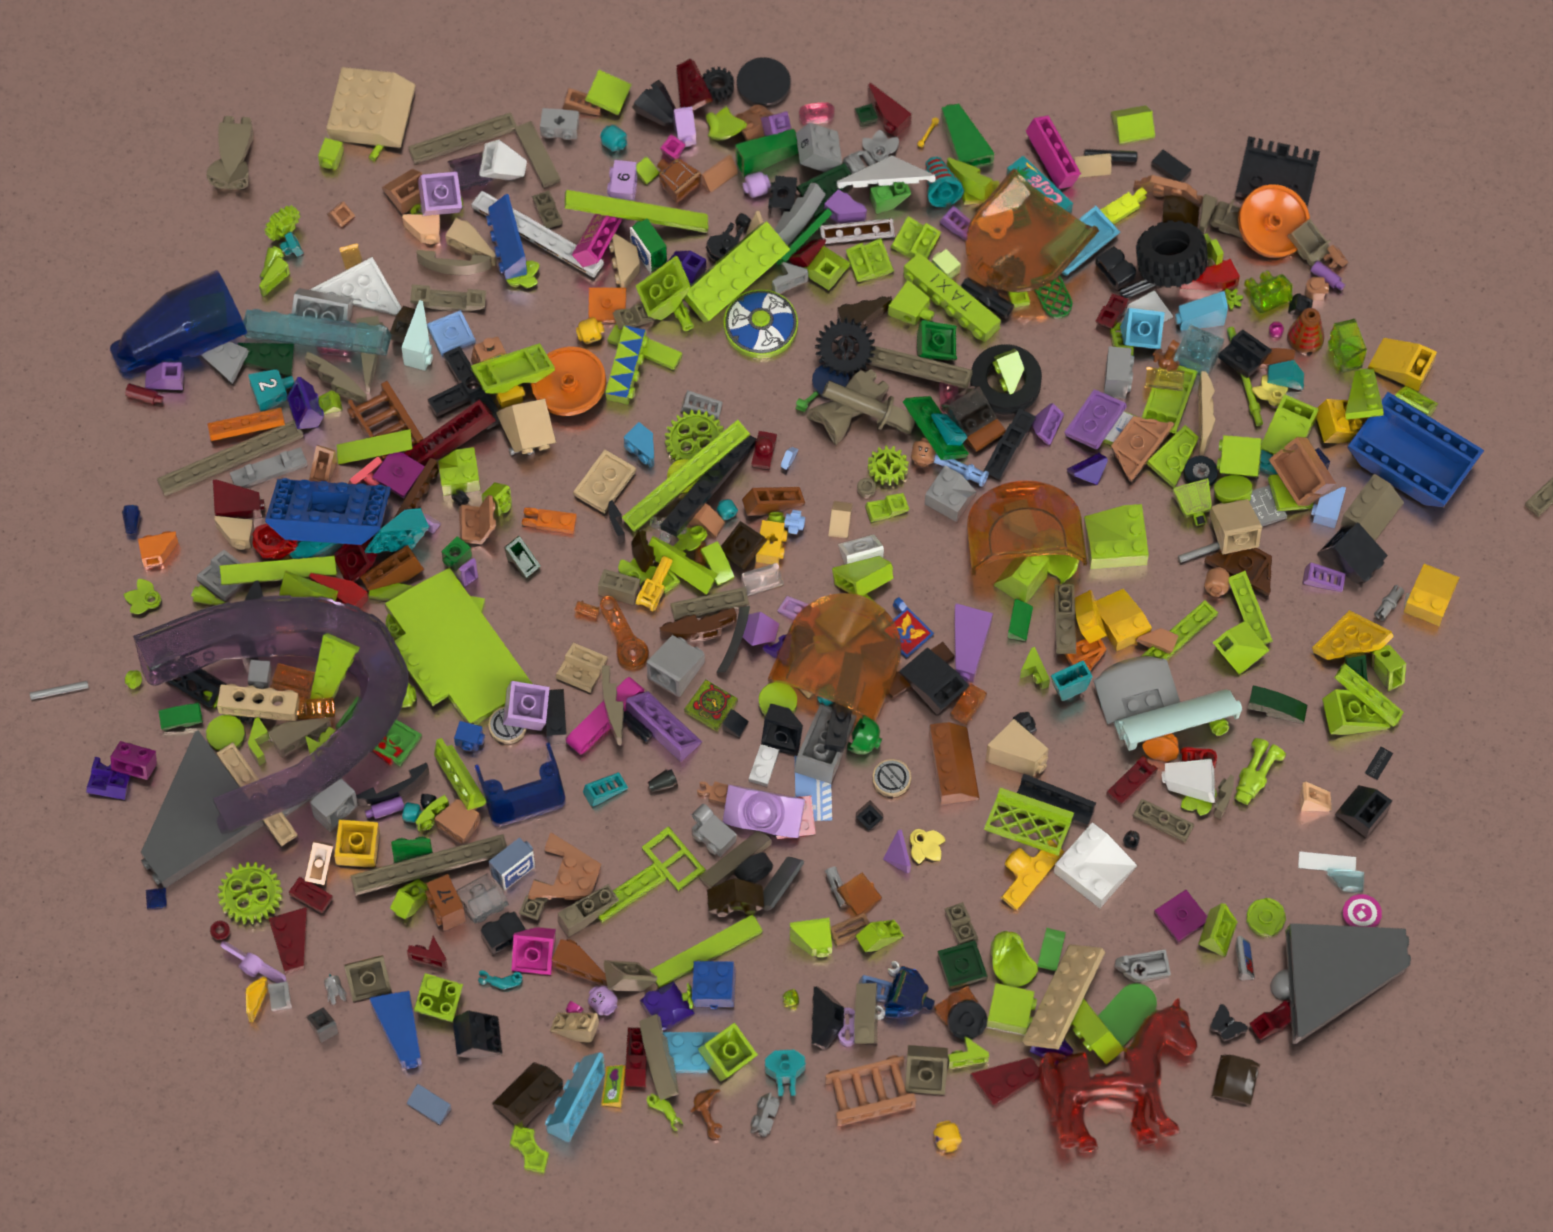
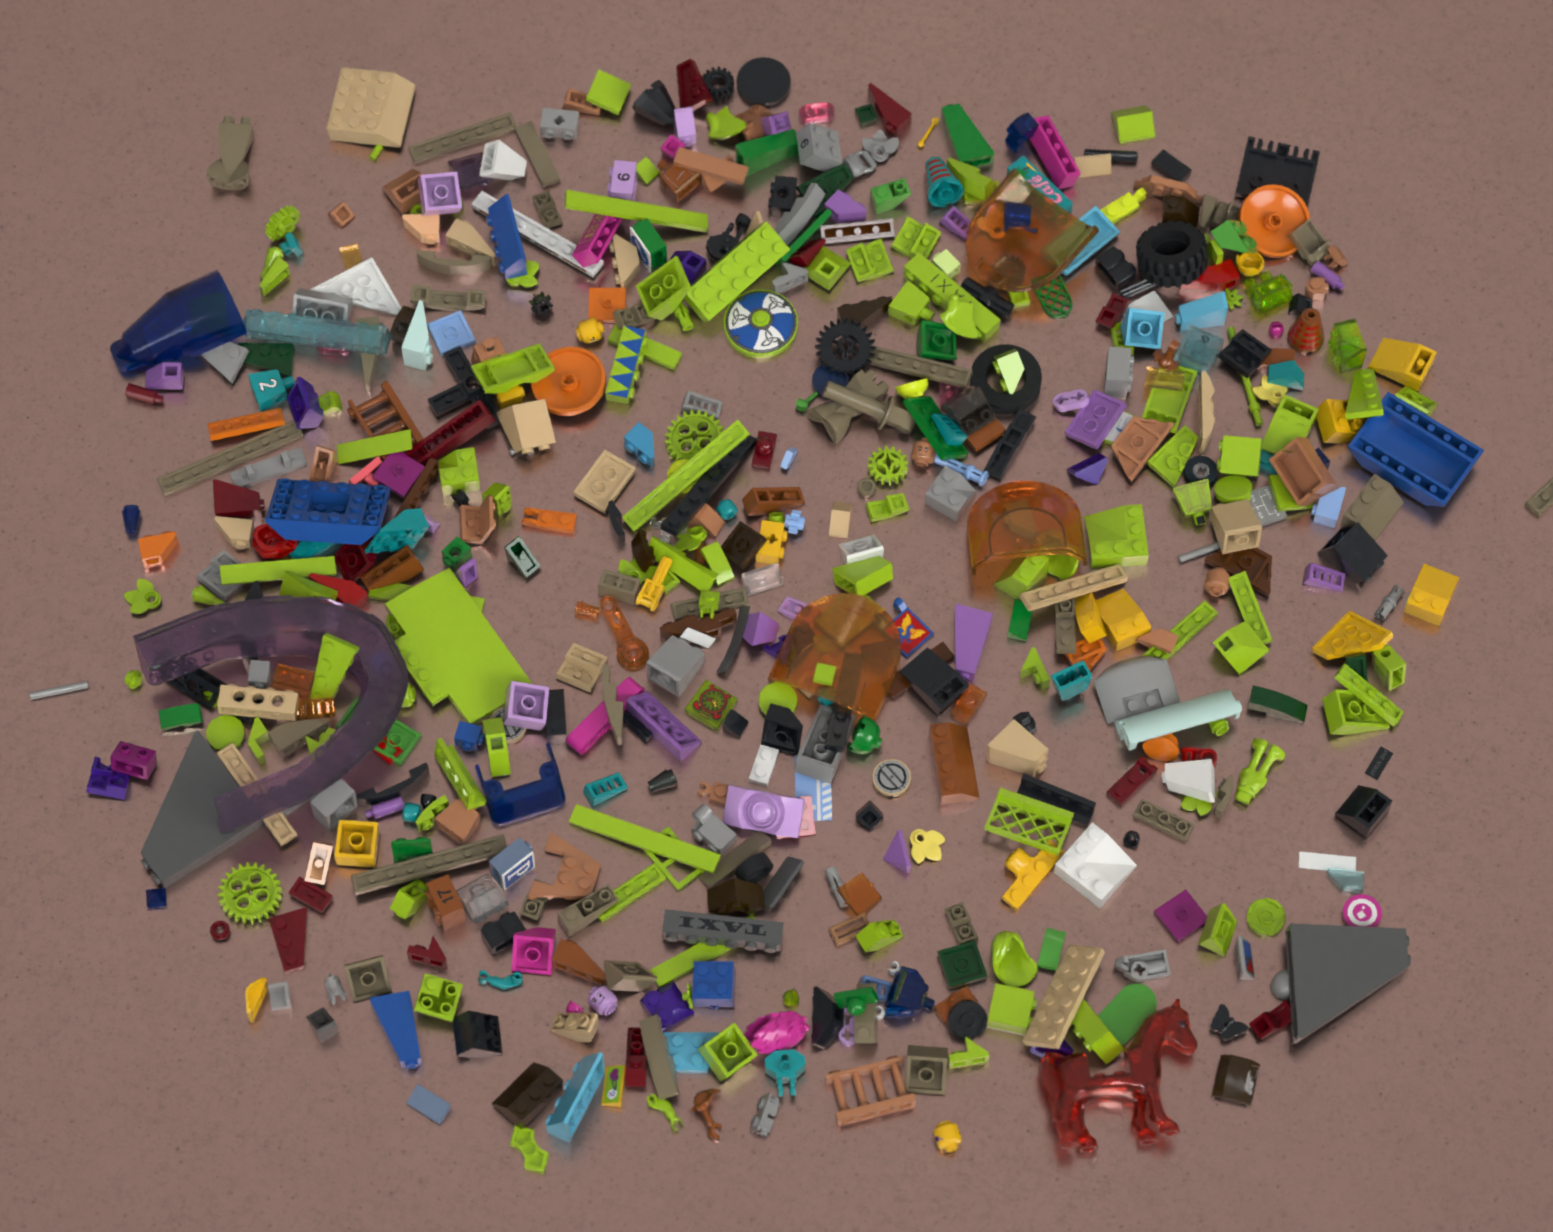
lavender piece [220,941,286,983] -> none
dark tan slope [304,352,367,404] -> none
lime brick [318,138,344,170] -> none
teal head [600,125,628,152] -> none
lavender head [742,172,771,198] -> none
lime slope [789,918,832,957] -> none
white tile [837,156,936,188] -> none
dark red wing [970,1057,1043,1107] -> none
medium lavender slope [1032,403,1064,445] -> none
light nougat slope [1300,782,1332,811] -> none
none -> lime slope [482,717,511,778]
none -> black gear [529,291,553,316]
none -> lime tile [569,804,721,874]
none -> dark grey brick [662,909,784,953]
none -> nougat tile [673,147,749,185]
none -> white sticker [680,627,716,648]
none -> lime plate [699,591,720,619]
none -> dark pink head [743,1010,810,1054]
none -> lime tile [813,662,836,686]
none -> green tile [834,987,878,1016]
none -> neon yellow piece [894,378,929,399]
none -> lime arm [939,295,978,339]
none -> clear blue hat [1003,201,1038,233]
none -> clear blue brick [1005,112,1039,153]
none -> tan tile [1020,564,1128,612]
none -> lavender beam [1053,389,1089,412]
none -> bright green slope [1211,219,1258,253]
none -> yellow hair [1236,253,1264,277]

